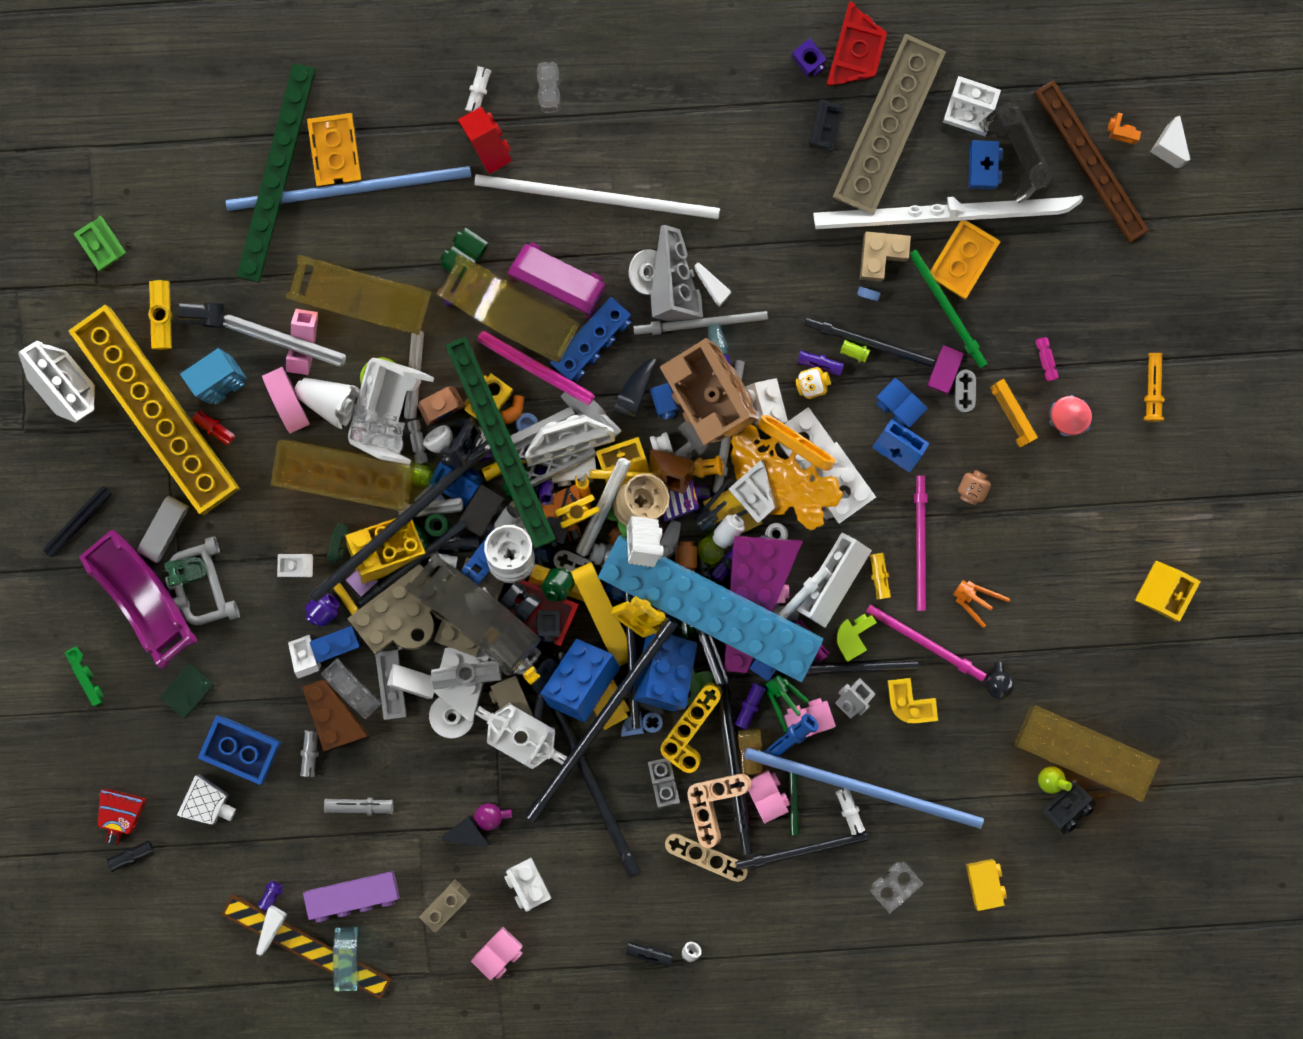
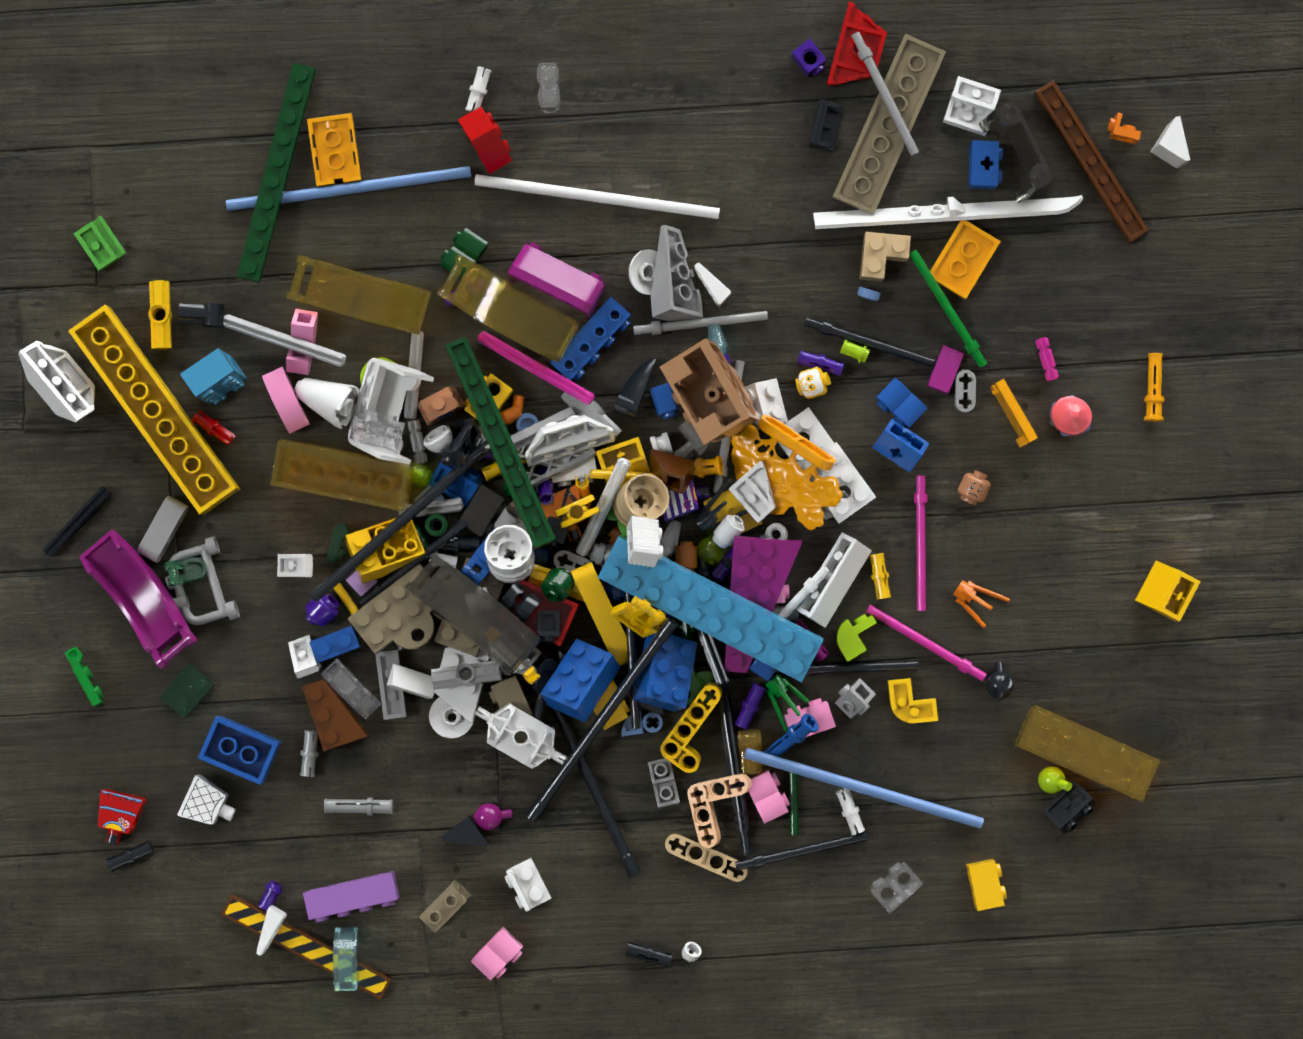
none -> light grey bar [851,32,919,156]

